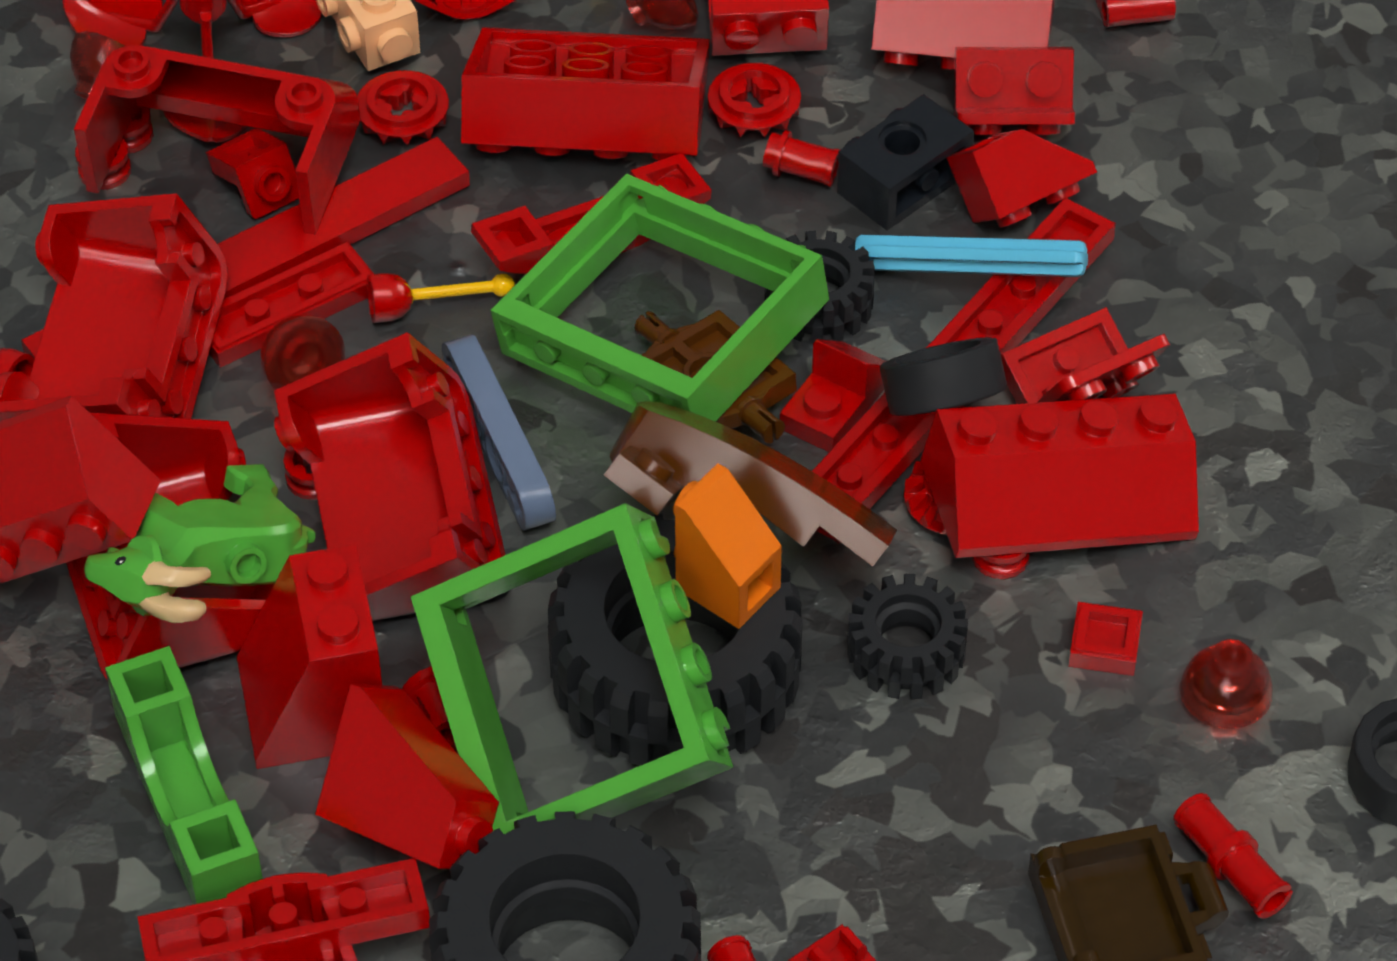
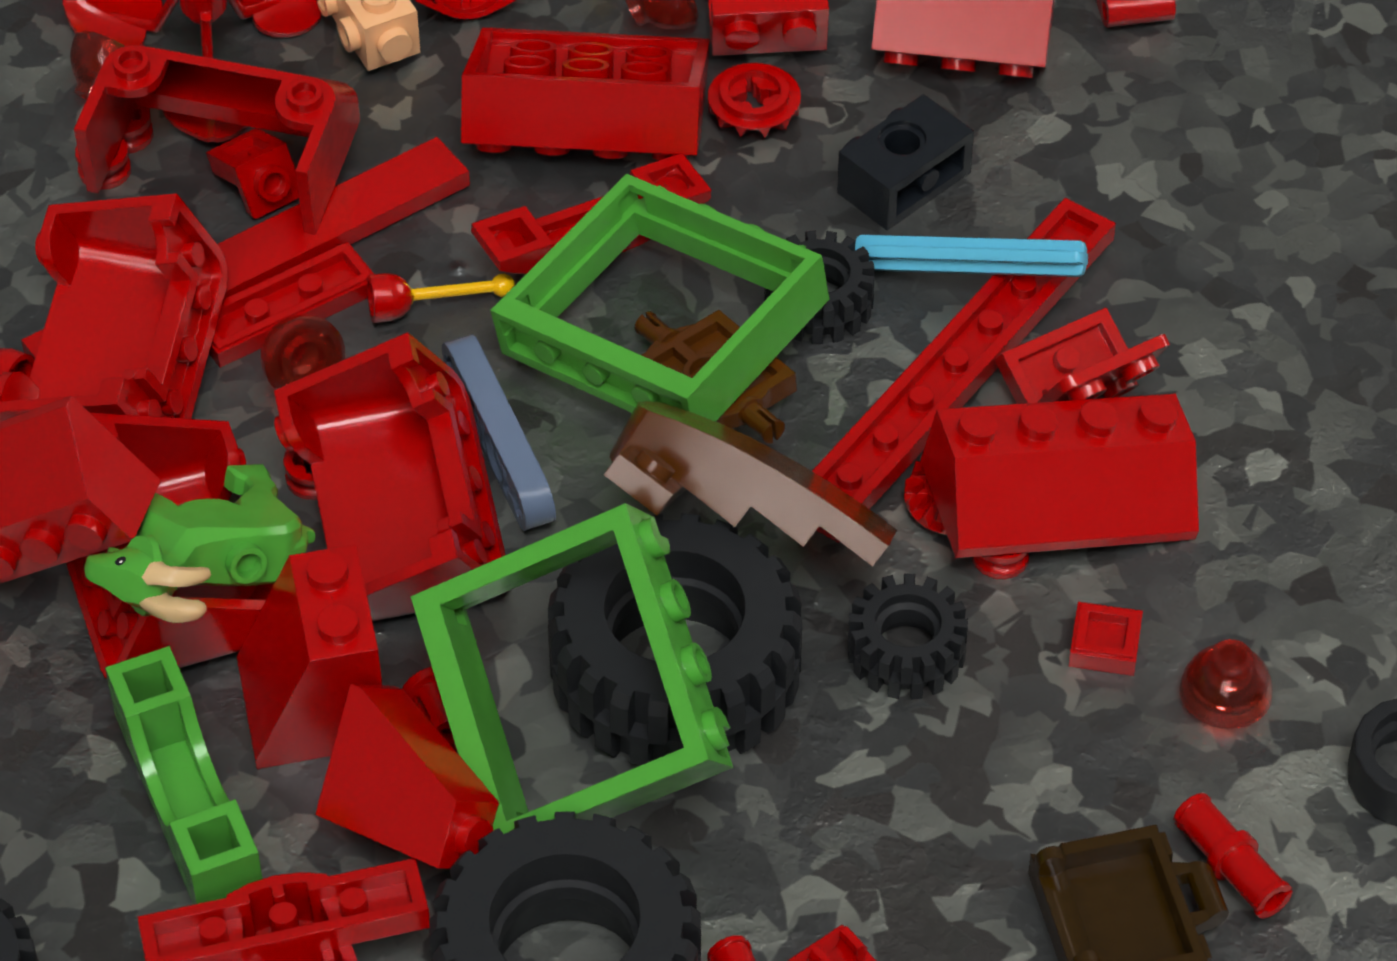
red gear [357,70,449,146] -> none
orange slope [673,463,782,629] -> none
red pin [763,130,840,187] -> none
red slope [779,339,886,452] -> none
black tyre [880,337,1007,416] -> none
red slope [946,129,1097,228] -> none
red bracket [954,47,1075,135] -> none

